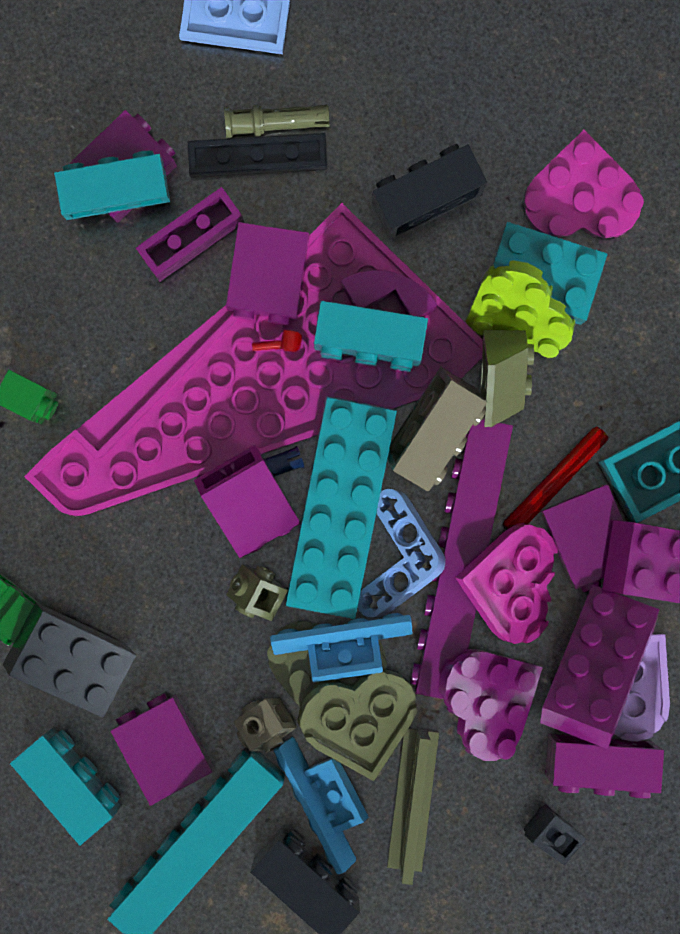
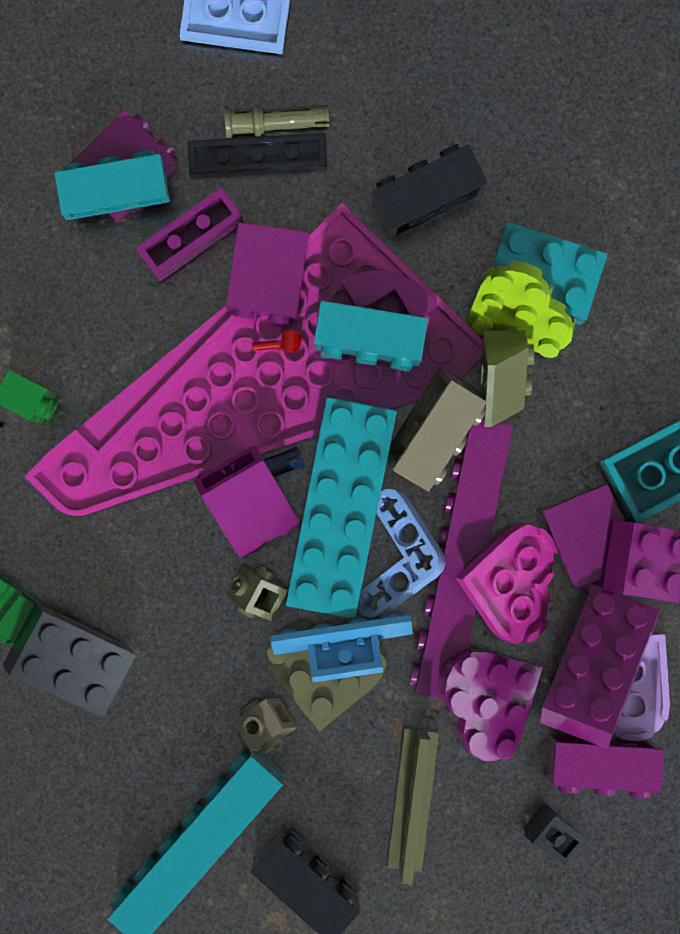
teal brick [10,727,121,846] -> none
magenta brick [111,693,215,806] -> none
dark azure bracket [274,737,369,875] -> none
olive plate [297,669,417,781] -> none
red axle [503,427,609,530] -> none
dark pink plate [523,130,644,238] -> none

